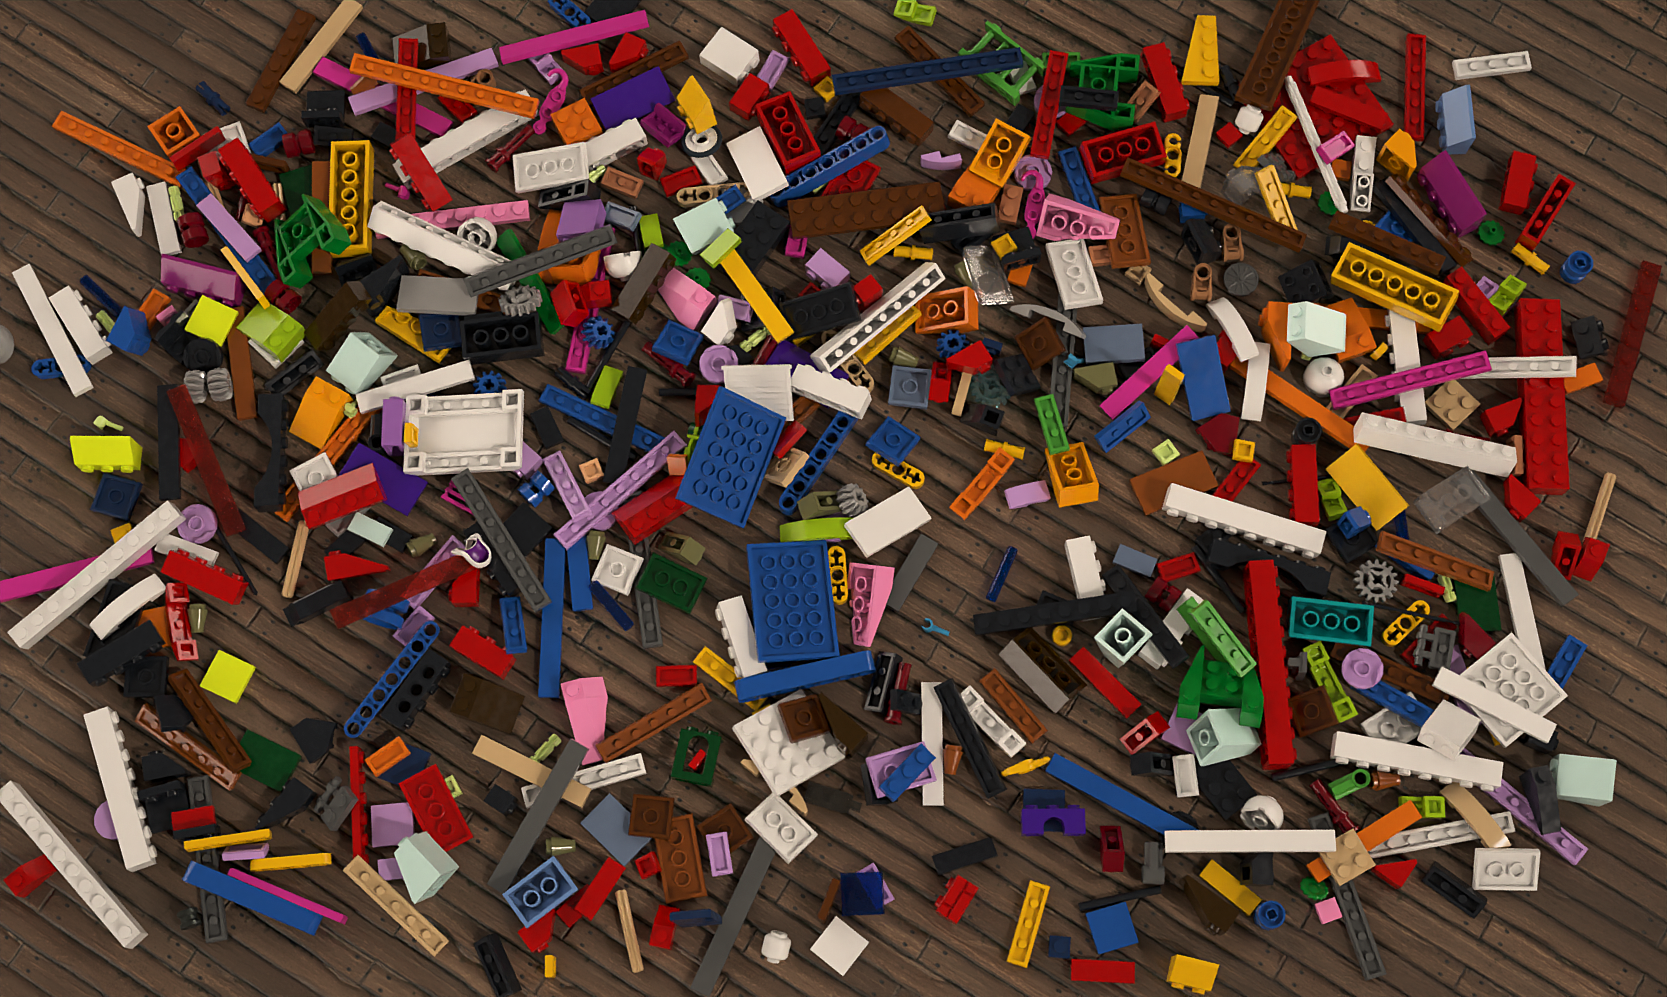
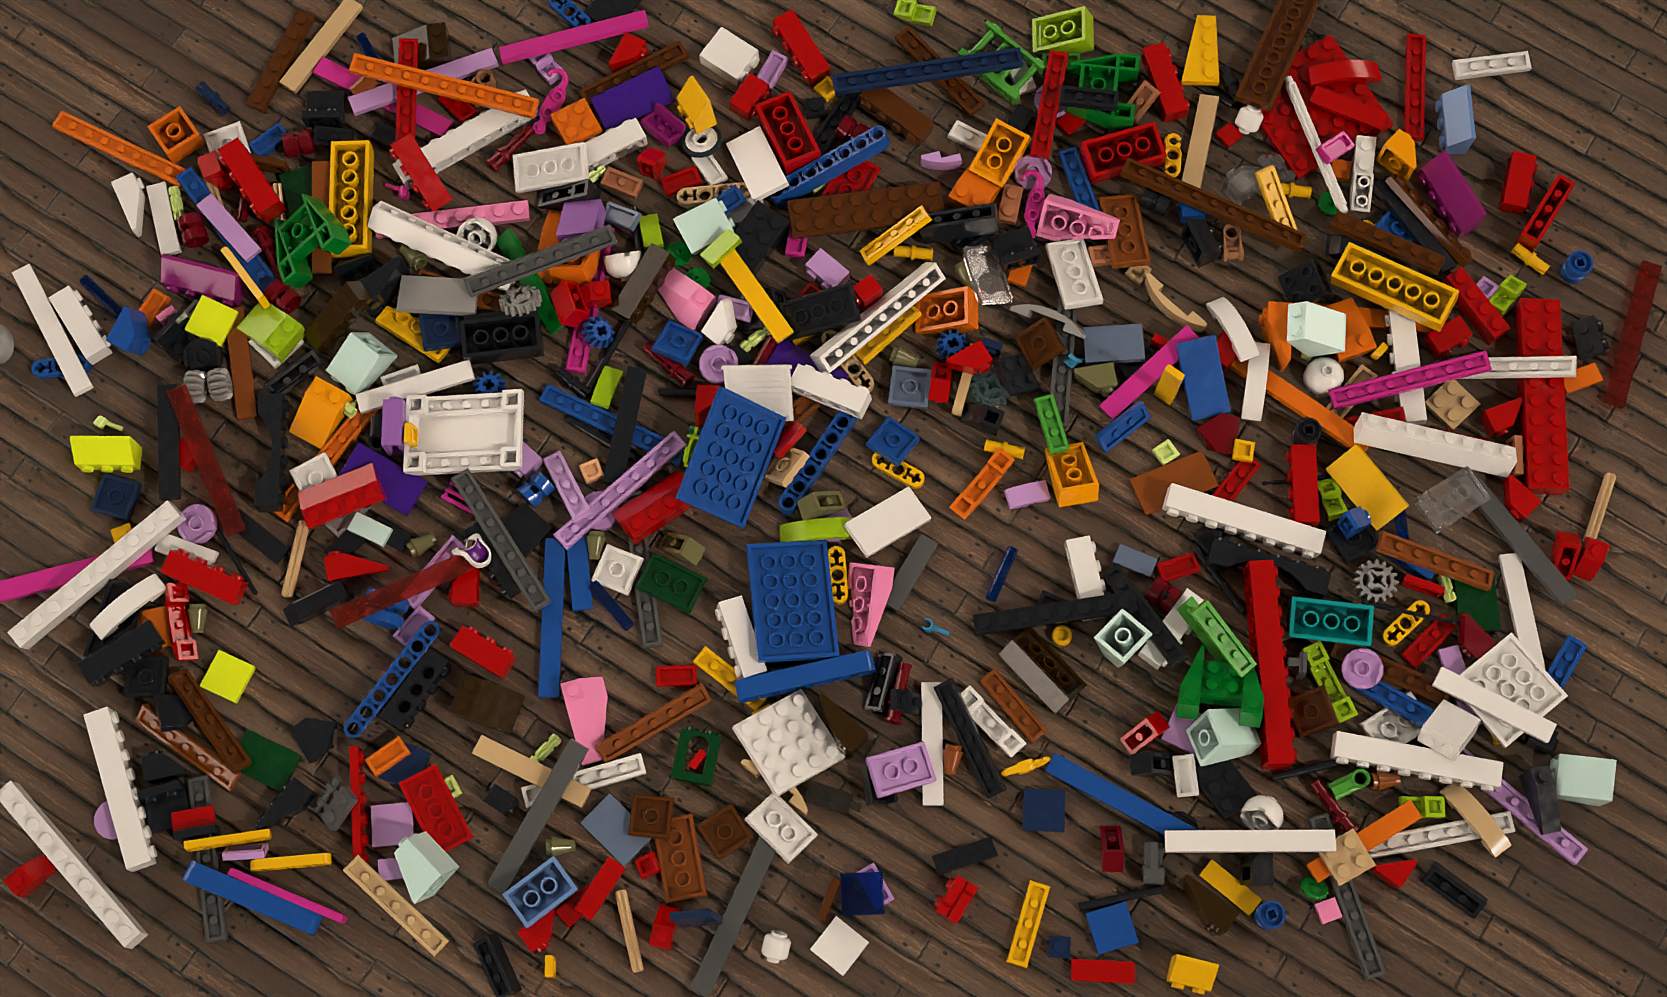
yellowish green axle [96,310,115,333] -> none
red tile [169,126,226,172] -> none
pearl dark grey wheel [176,907,202,930] -> none
light nougat tile [241,203,264,229] -> none
blue tile [499,596,527,654] -> none
black tile [530,406,564,450] -> none
red slope [561,43,604,76] -> none
orange tile [667,454,689,475] -> none
lavender tile [706,832,733,877] -> none
reddish brown tile [777,694,830,744] -> none
light grey gear [836,483,869,518] -> none
blue plate [878,743,936,802] -> none
yellow tile [991,233,1018,259] -> none
dark purple arch [1021,805,1086,836] -> none
red tile [1069,646,1142,719] -> none
medium nougat piece [1190,263,1212,302] -> none
dark grey wheel [1223,263,1259,297] -> none
yellow tile [1233,105,1297,177] -> none
dark grey plate [1413,625,1456,670] -> none
white tile [1472,848,1540,891] -> none
green piece [1478,220,1505,246] -> none
none -> lime slope [1032,6,1094,54]

